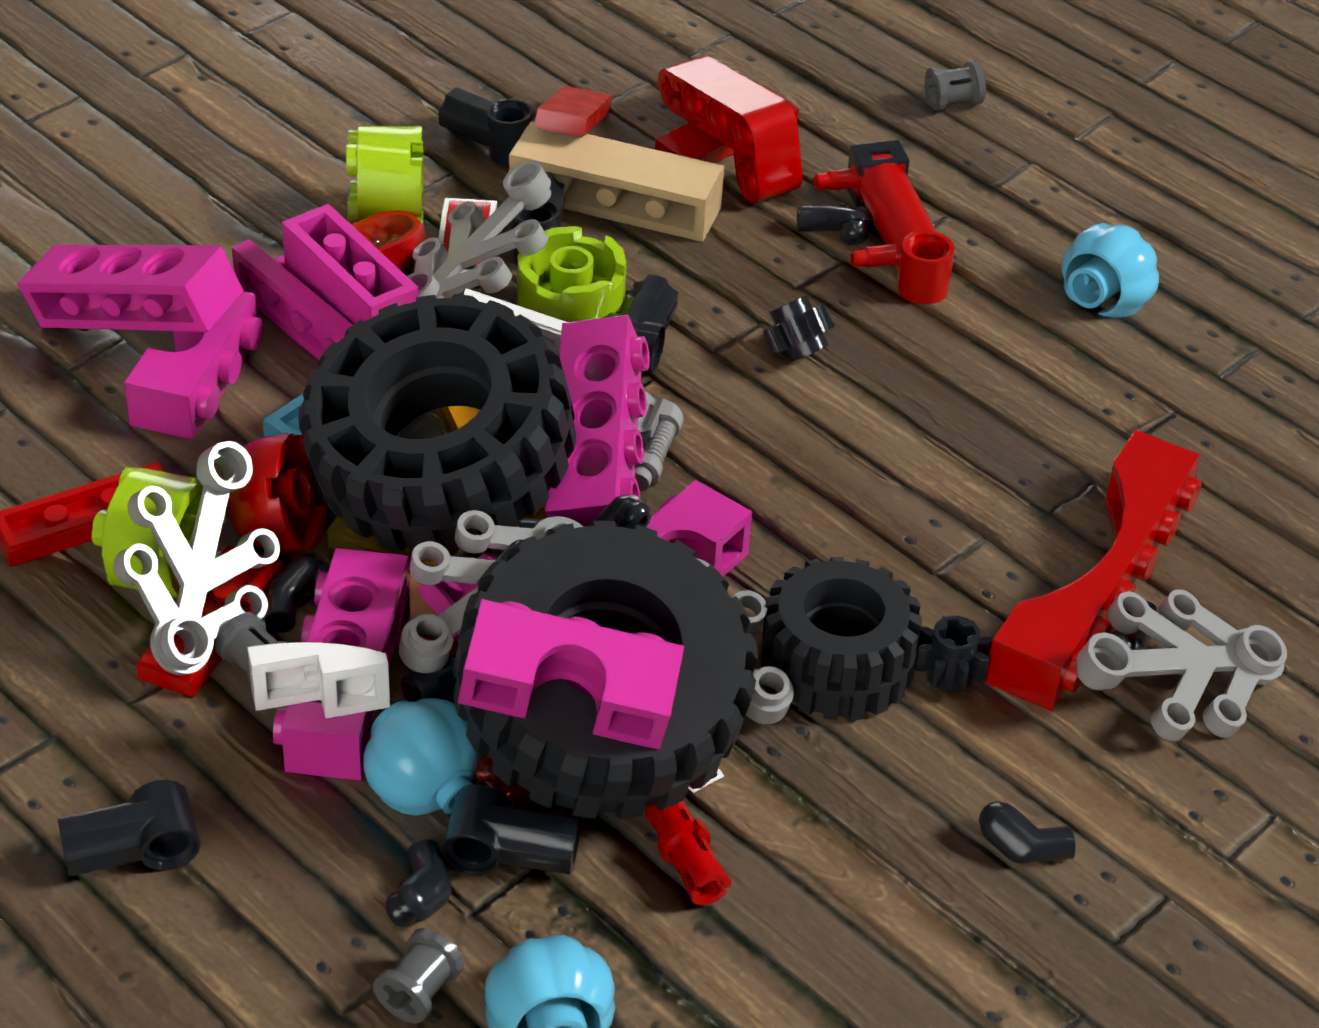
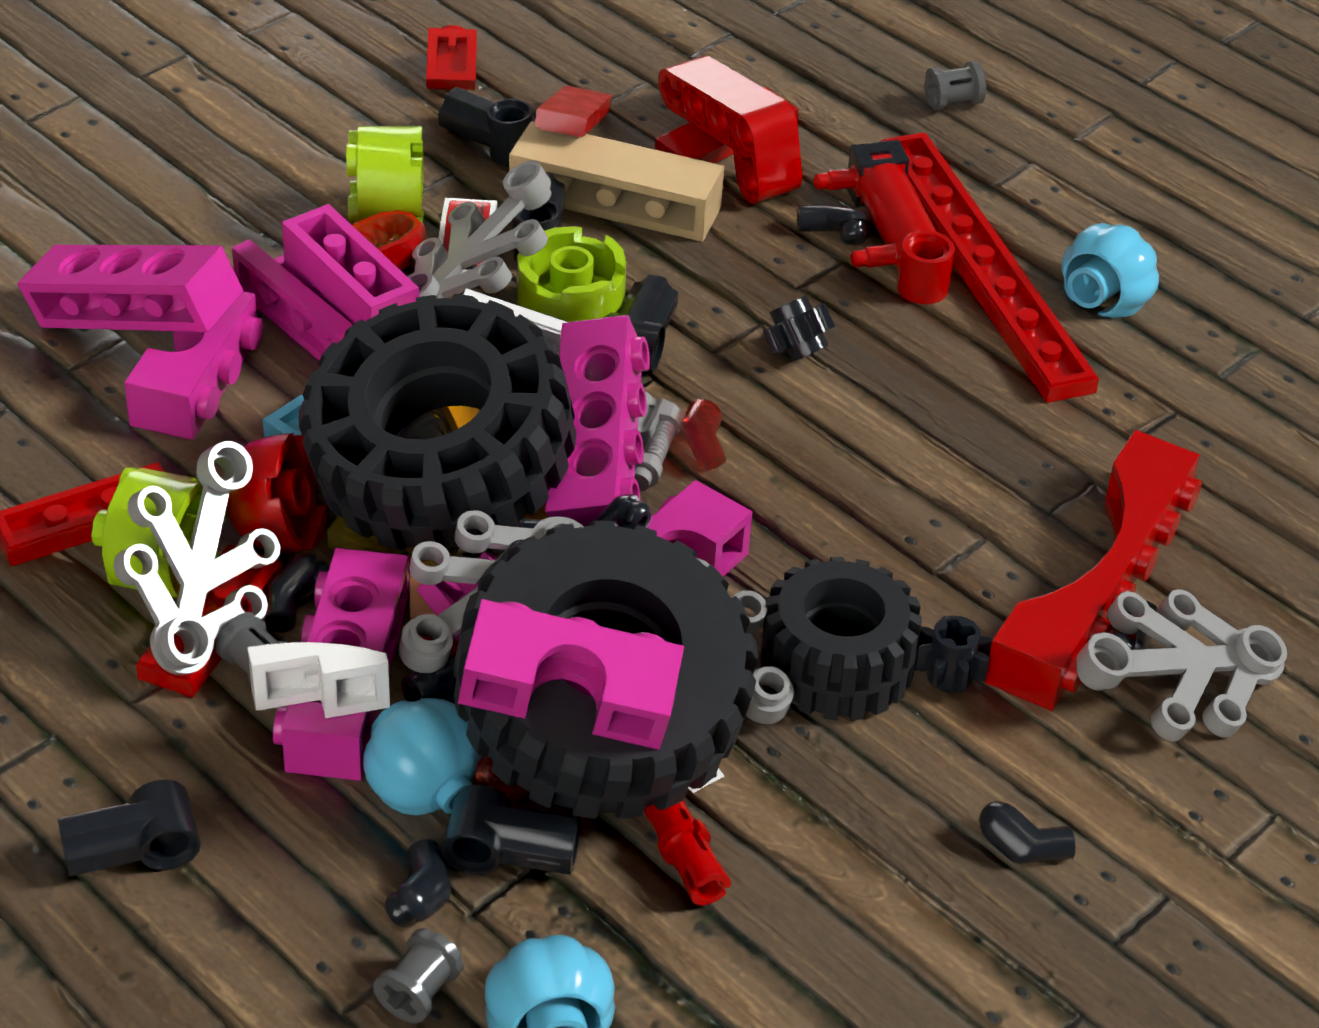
none -> red bracket [426,25,477,90]
none -> clear red arm [680,399,727,472]
none -> red tile [880,132,1099,403]

